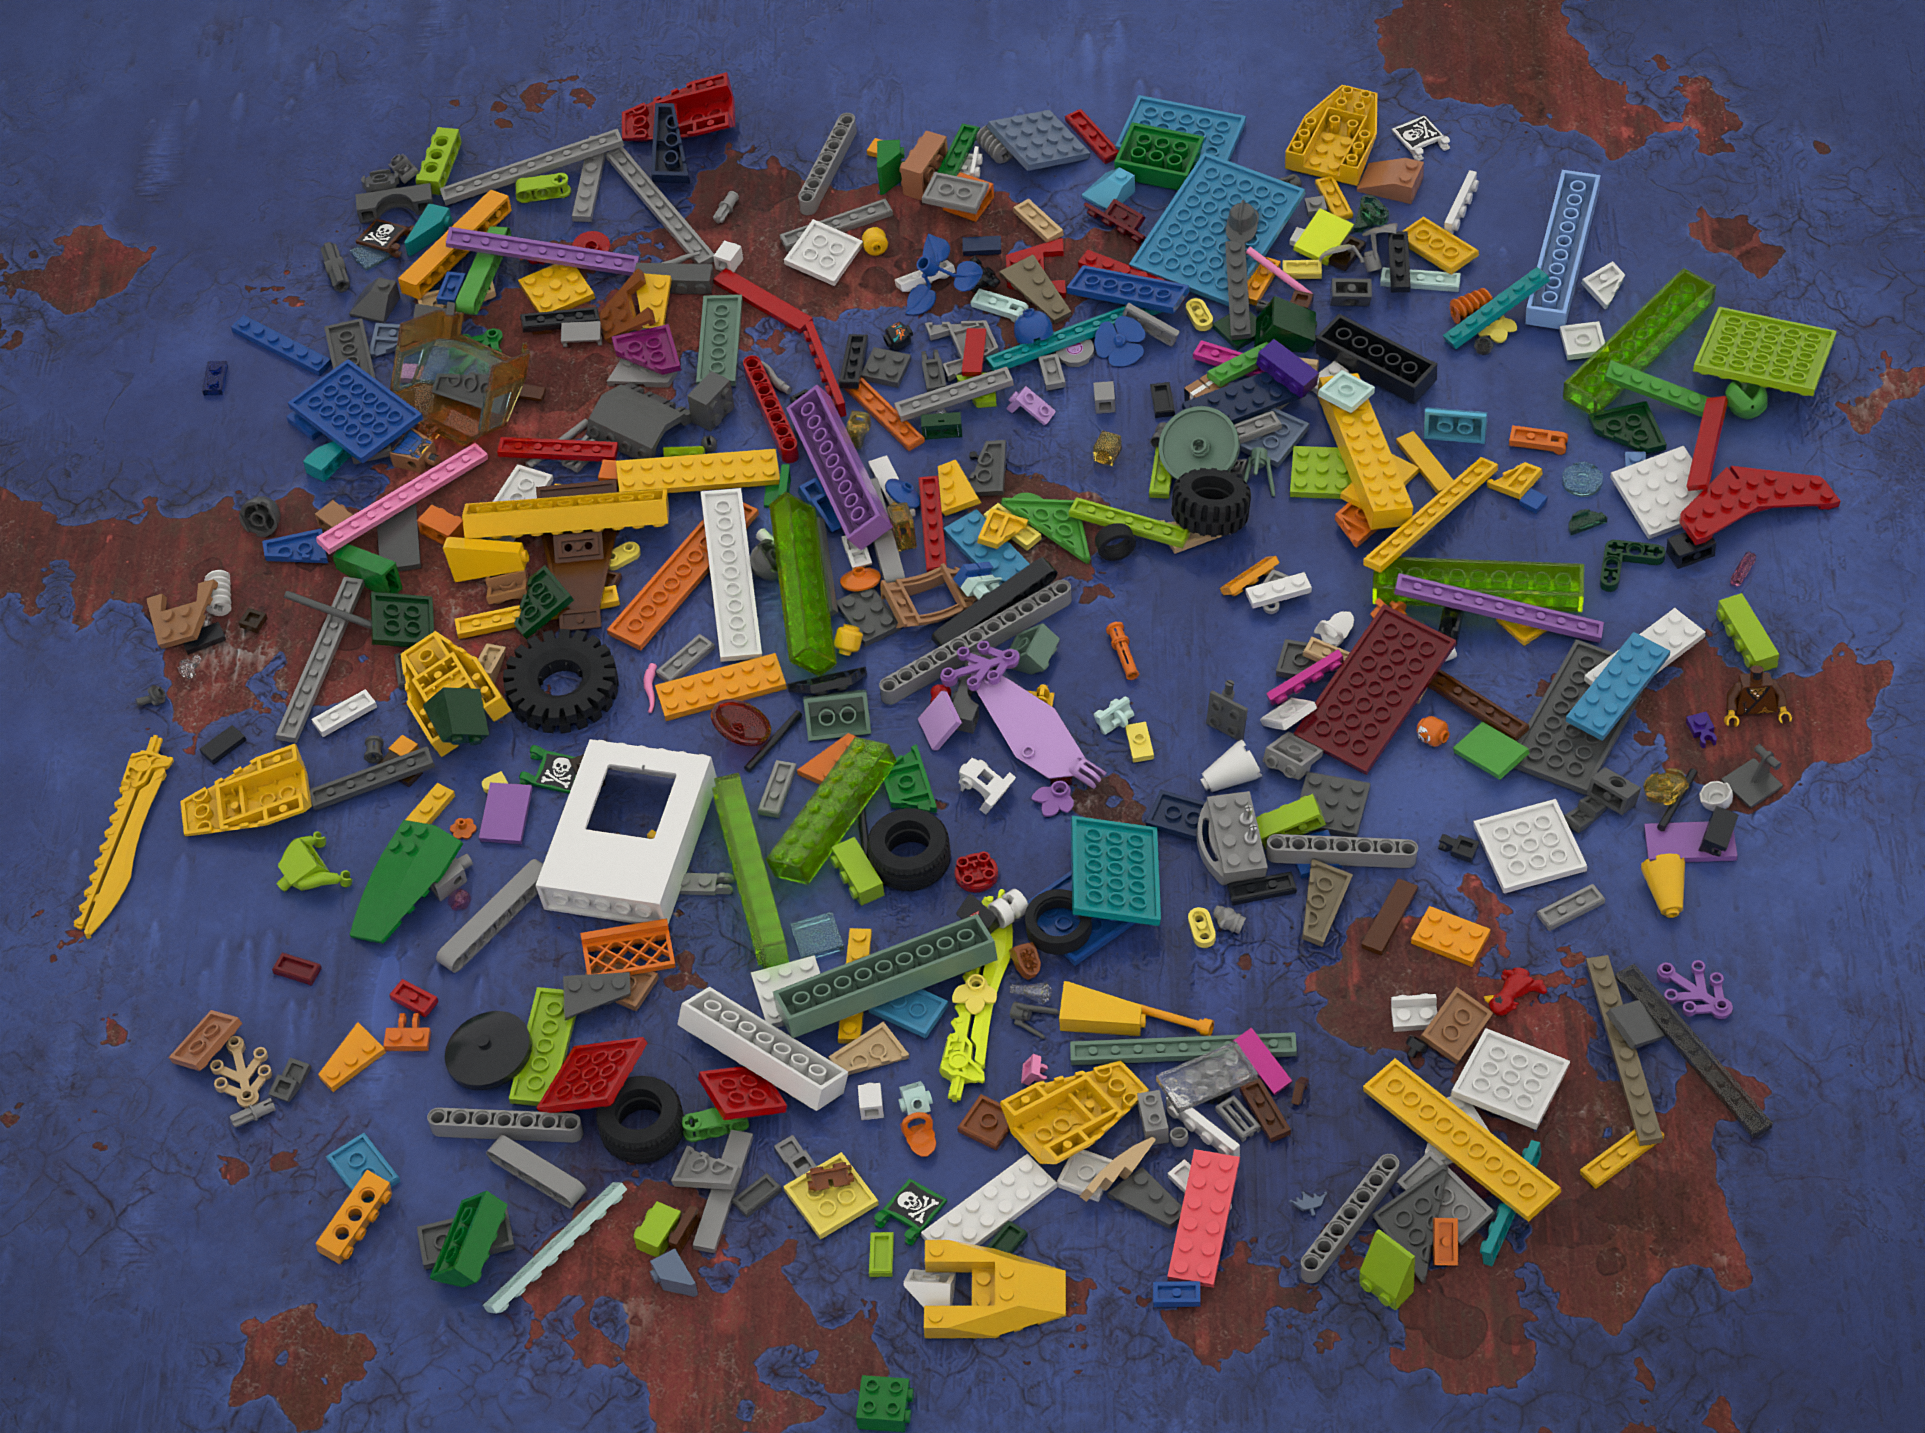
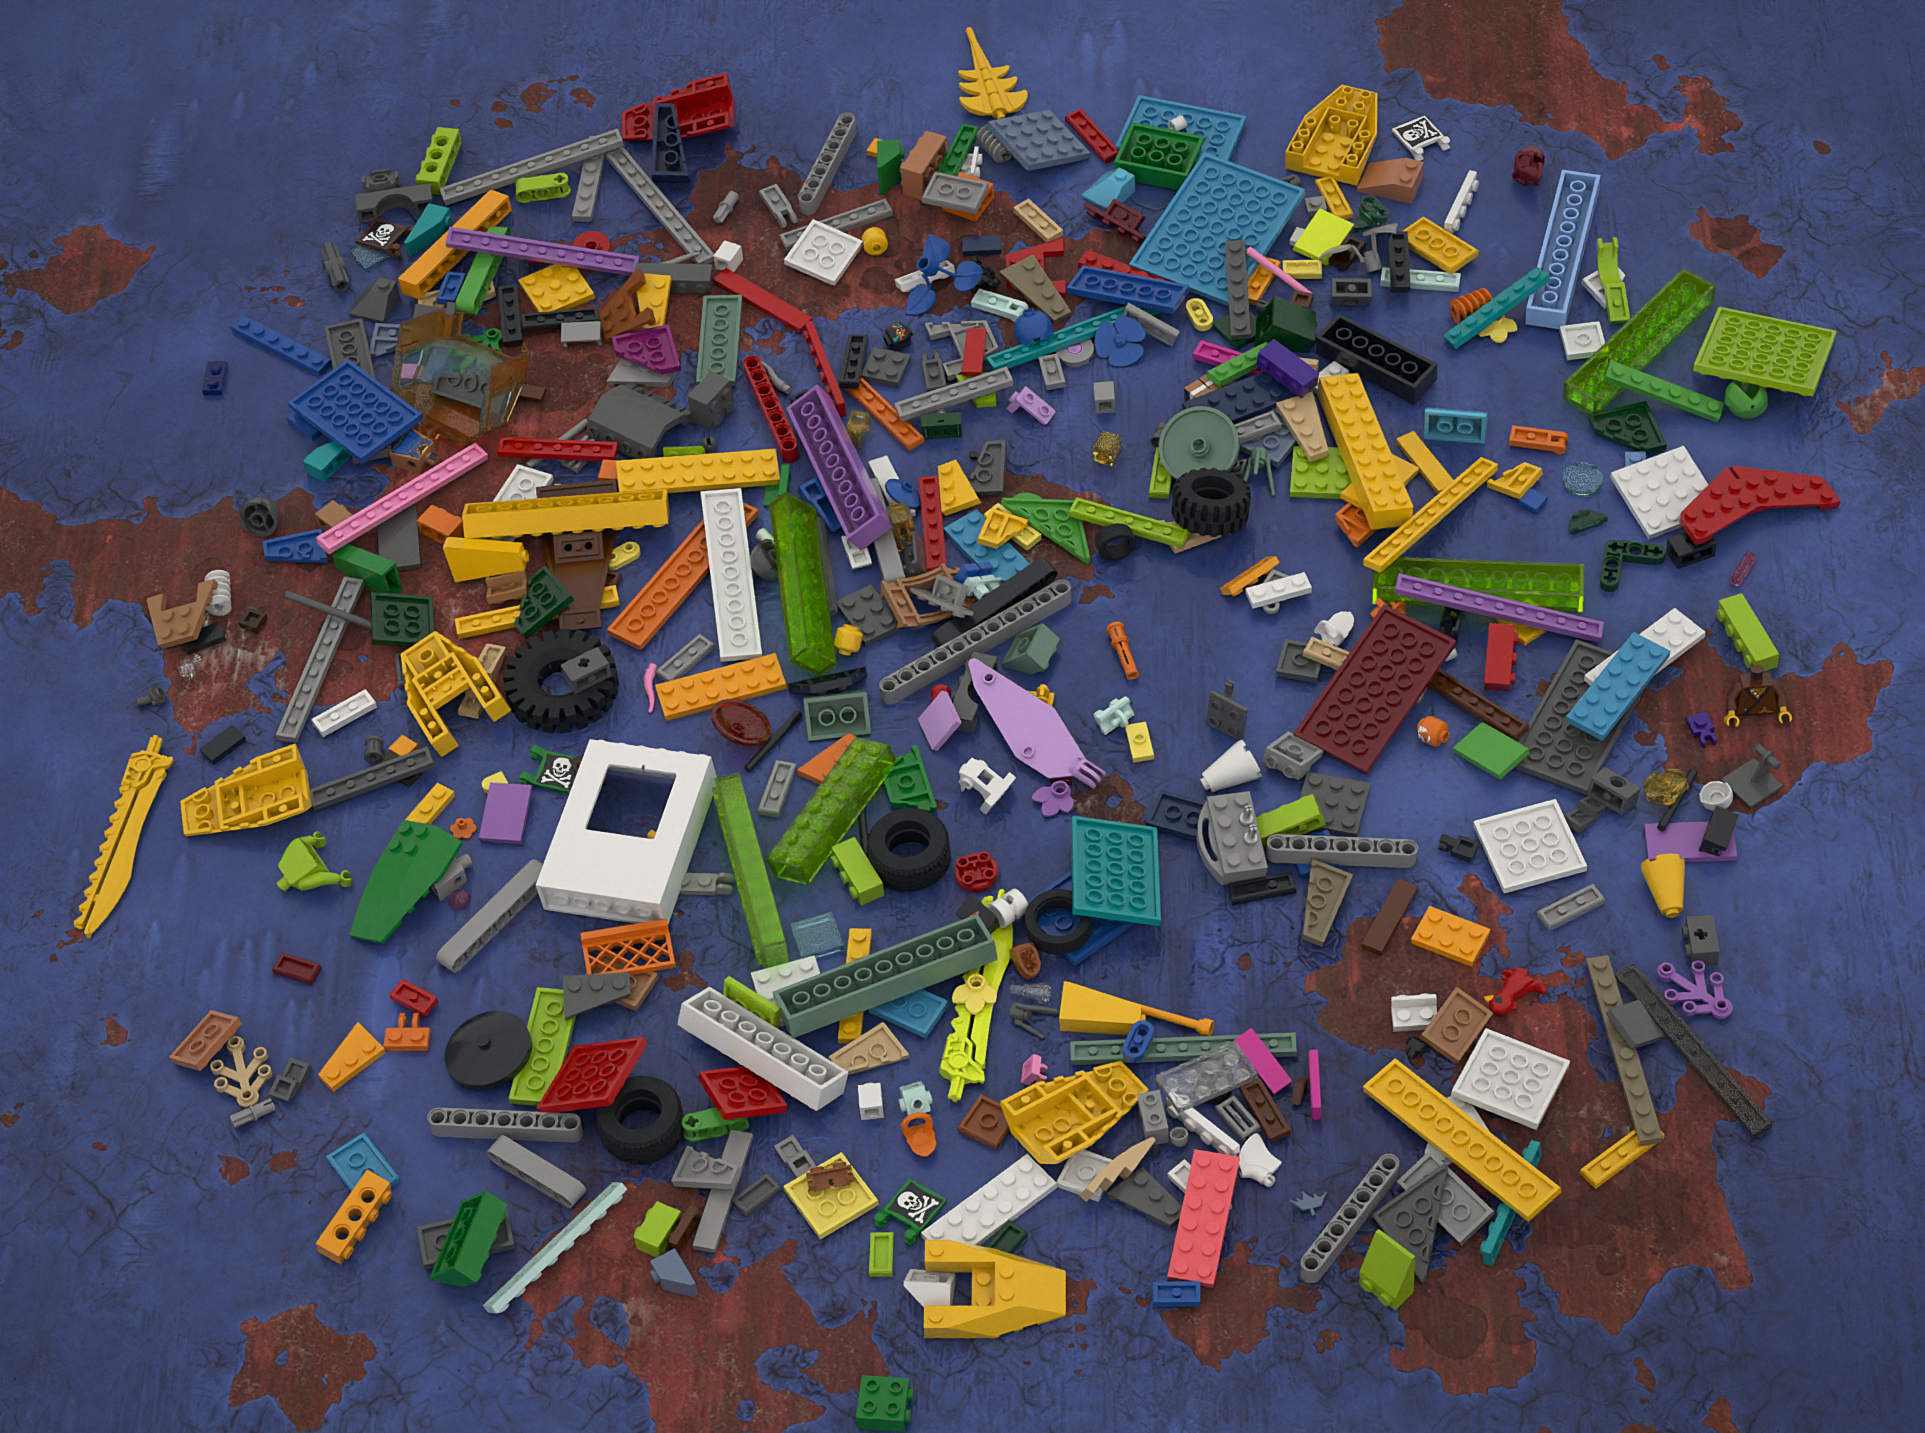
flat silver slope [388,154,419,184] -> none
dark green slope [423,687,489,745] -> none
orange dish [840,567,881,591] -> none
medium lavender plant [940,641,1020,691] -> none
black tile [1150,382,1175,418] -> none
light yellow plate [1188,907,1216,948] -> none
light grey animal [1213,905,1246,934] -> none
dark grey piece [1226,200,1259,243] -> none
white tile [1260,697,1317,730] -> none
dark pink plate [1266,649,1344,706] -> none
light aqua plate [1318,370,1375,413] -> none
orange plate [1433,1218,1458,1265] -> none
clear smoke plate [1474,337,1494,355] -> none
red tile [1686,396,1728,491] -> none
none -> black plate [498,284,523,347]
none -> dark grey brick [561,647,612,694]
none -> lime tile [723,976,780,1029]
none -> light grey hinge [759,184,798,228]
none -> dark grey hinge [901,531,927,578]
none -> light grey bracket [910,575,974,618]
none -> yellow animal [958,27,1028,119]
none -> blue plate [1123,1021,1154,1062]
none -> white axle [1168,115,1187,131]
none -> white arm [1238,1133,1282,1187]
none -> tan wing [1276,391,1328,462]
none -> dark pink tile [1309,1050,1321,1120]
none -> red wedge [1484,623,1519,692]
none -> dark red head [1512,146,1545,186]
none -> lime piece [1597,237,1630,324]
none -> dark grey brick [1682,915,1720,966]

